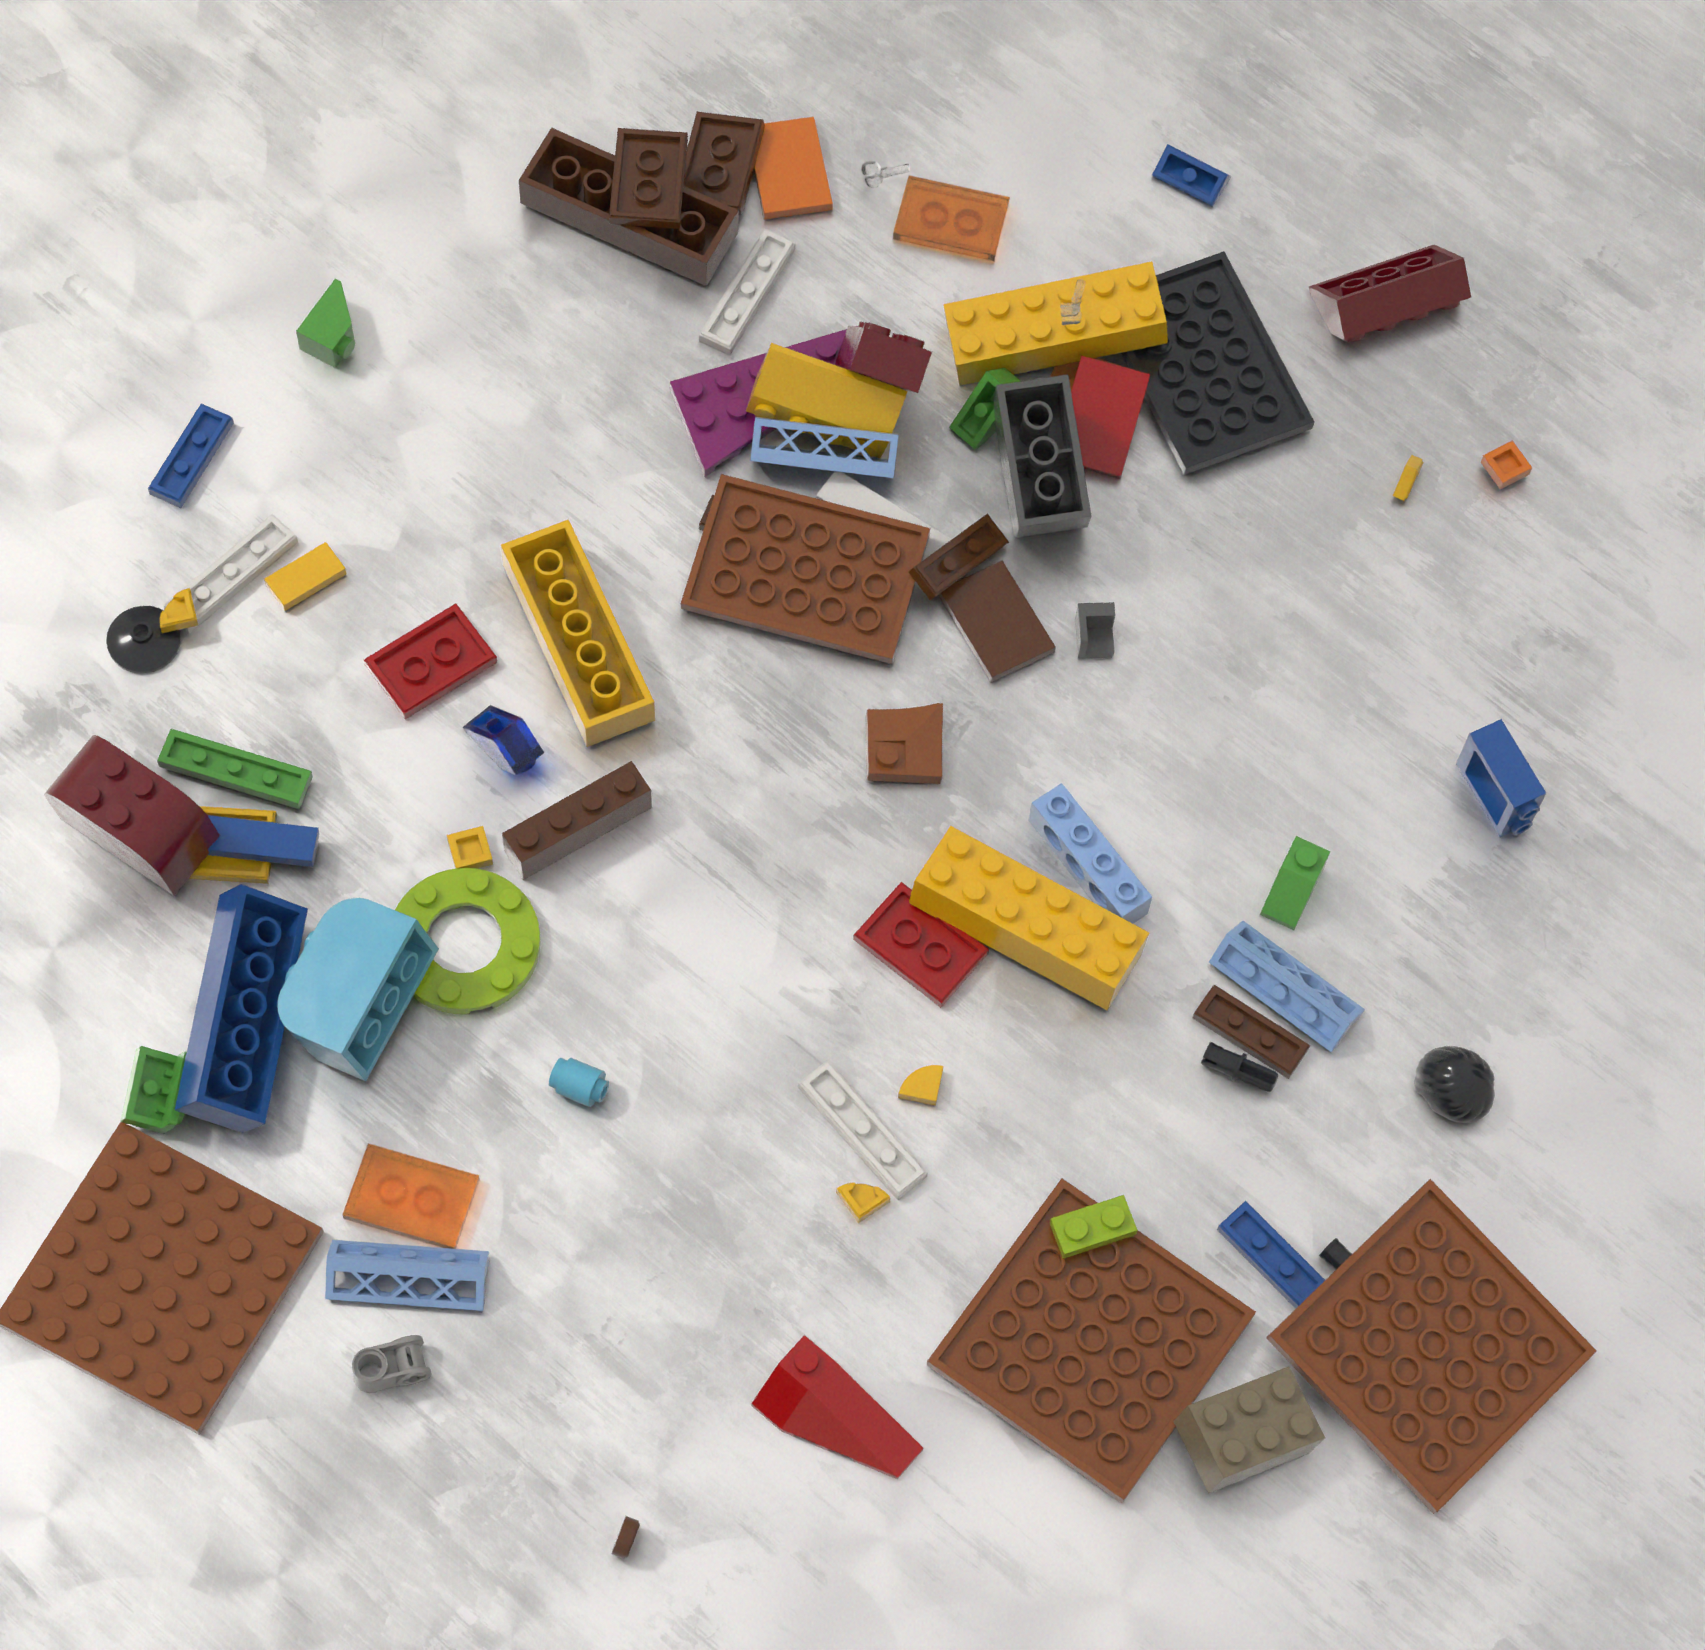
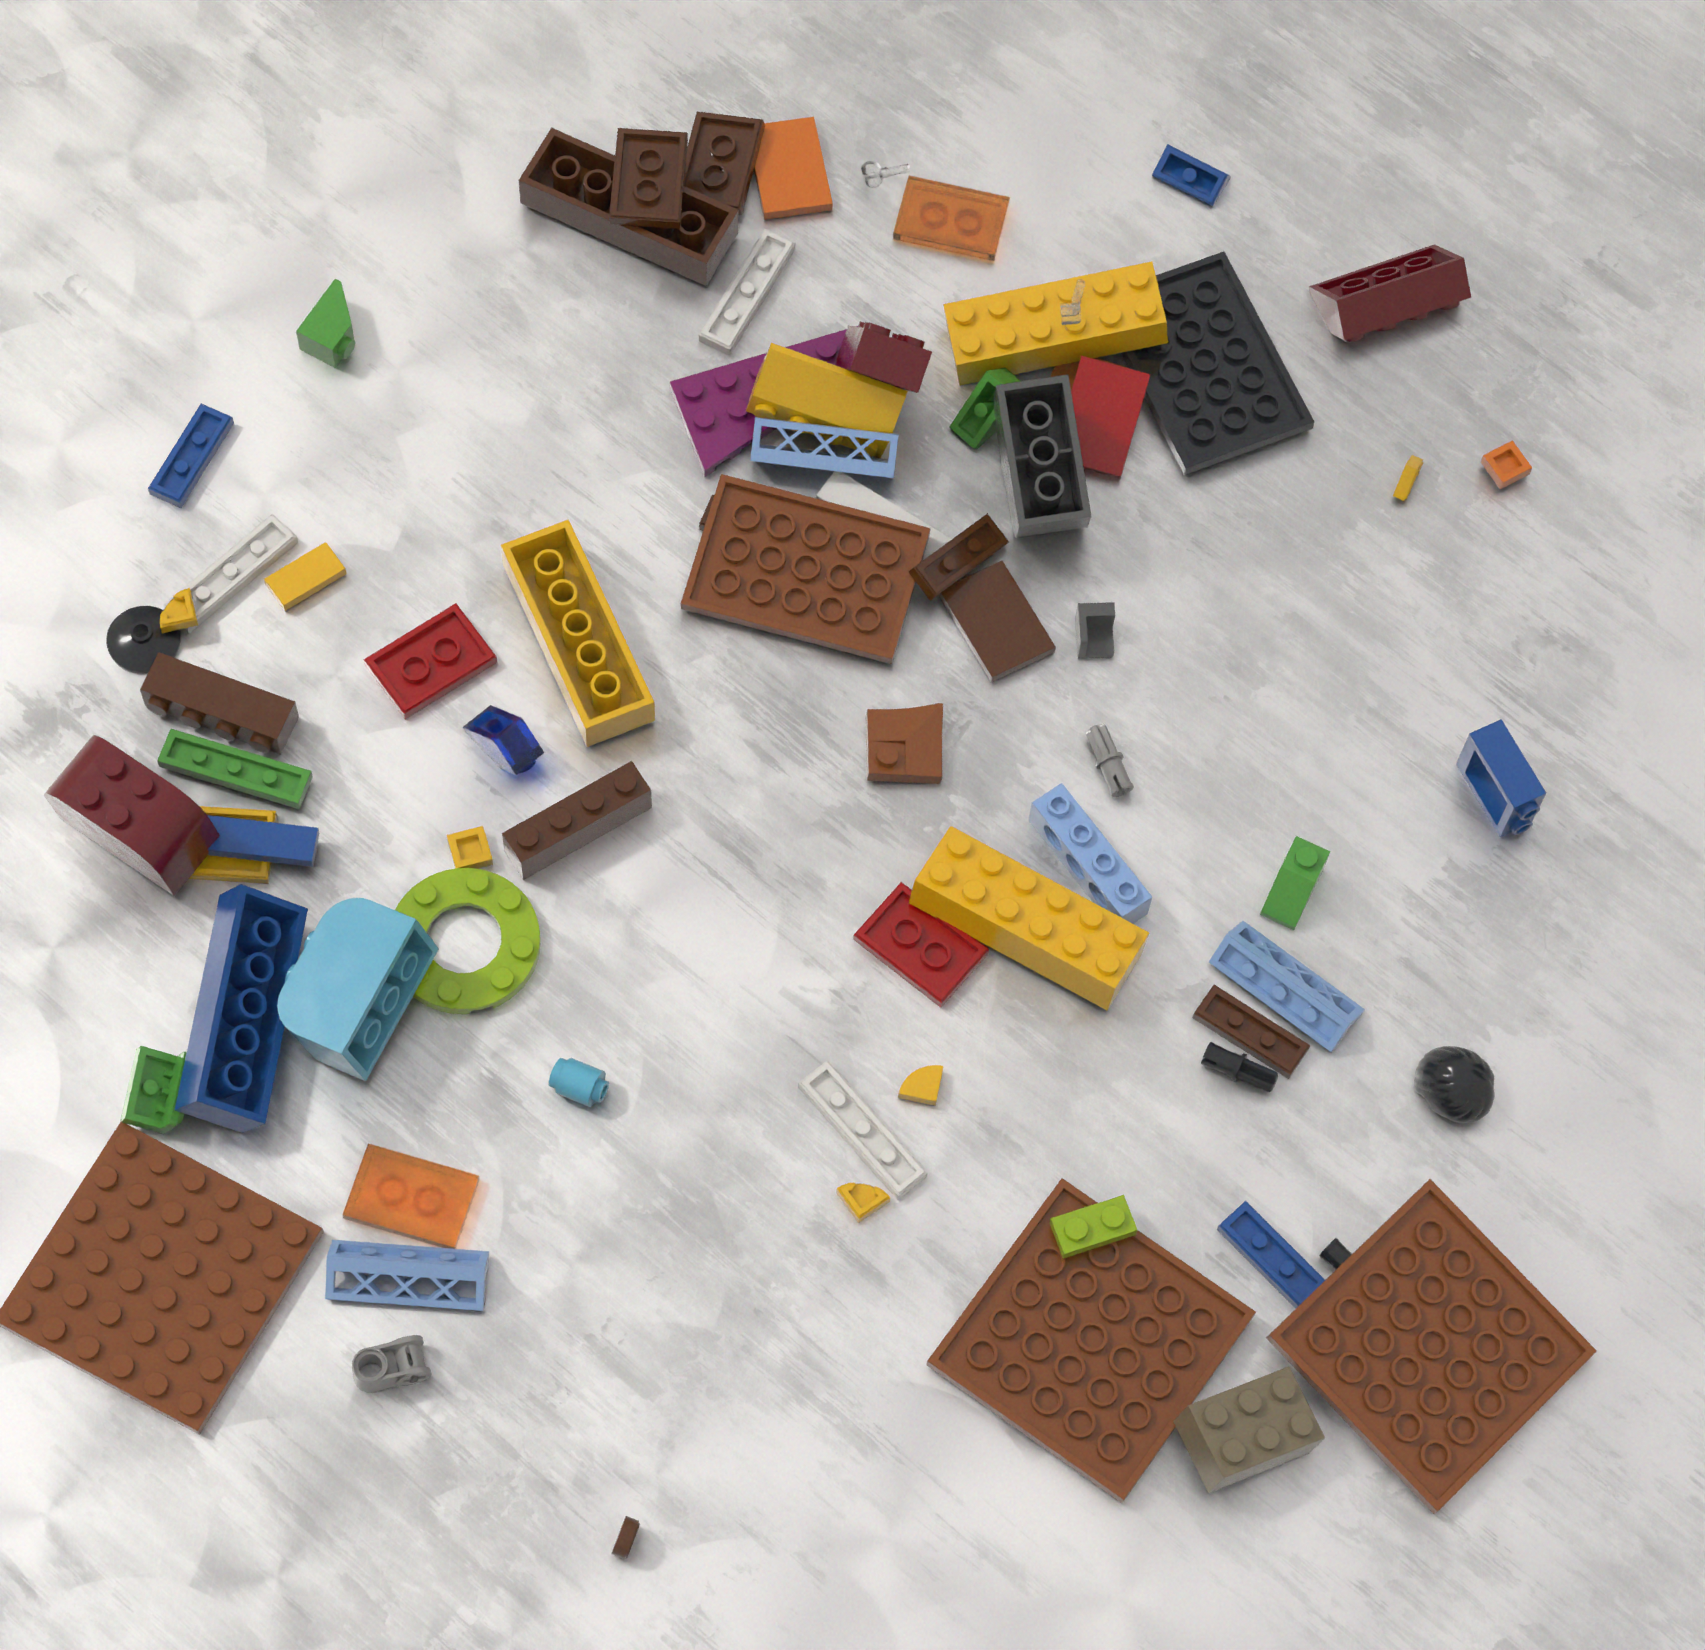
red wedge [751,1335,924,1479] -> none
none -> reddish brown brick [140,652,299,755]
none -> light grey axle [1086,724,1134,797]

